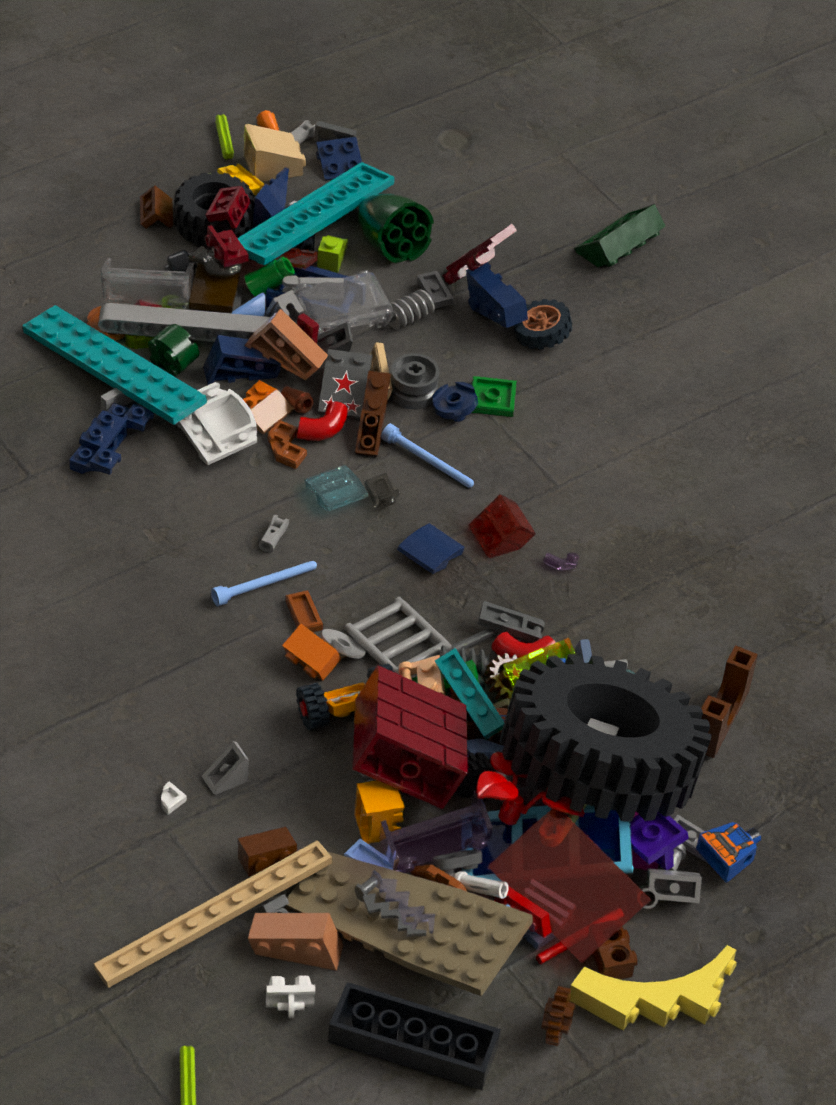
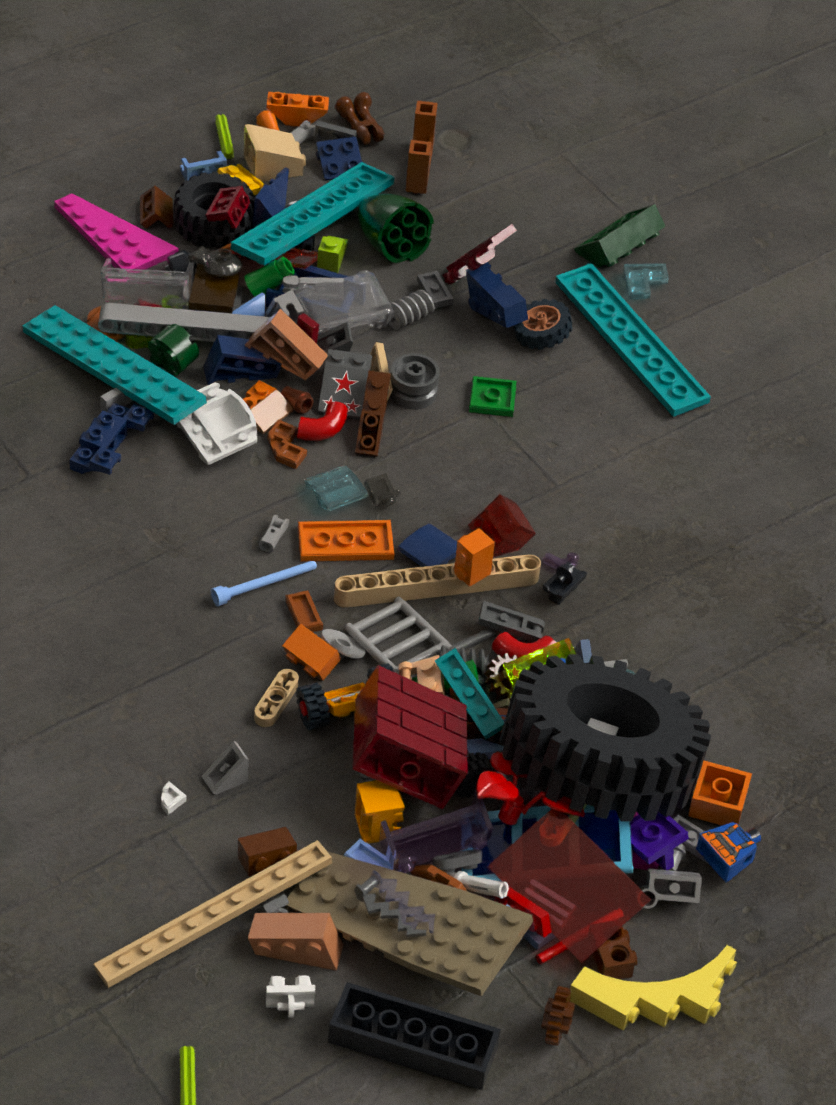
dark red bracket [205,225,249,268] -> none
light blue piece [381,423,474,488] -> none
dark blue plate [433,382,478,422] -> none
reddish brown arch [701,645,758,758] -> none
none -> dark pink wing [54,194,179,279]
none -> medium blue hinge [180,151,227,181]
none -> tan beam [254,669,299,727]
none -> orange slope [266,92,329,127]
none -> orange tile [298,520,394,562]
none -> tan beam [334,555,541,608]
none -> reddish brown piece [335,92,385,145]
none -> dark orange arch [406,101,438,194]
none -> orange brick [454,528,495,587]
none -> black hips [543,562,587,605]
none -> teal plate [555,263,711,417]
none -> clear light blue plate [623,263,669,299]
none -> orange brick [688,761,752,826]

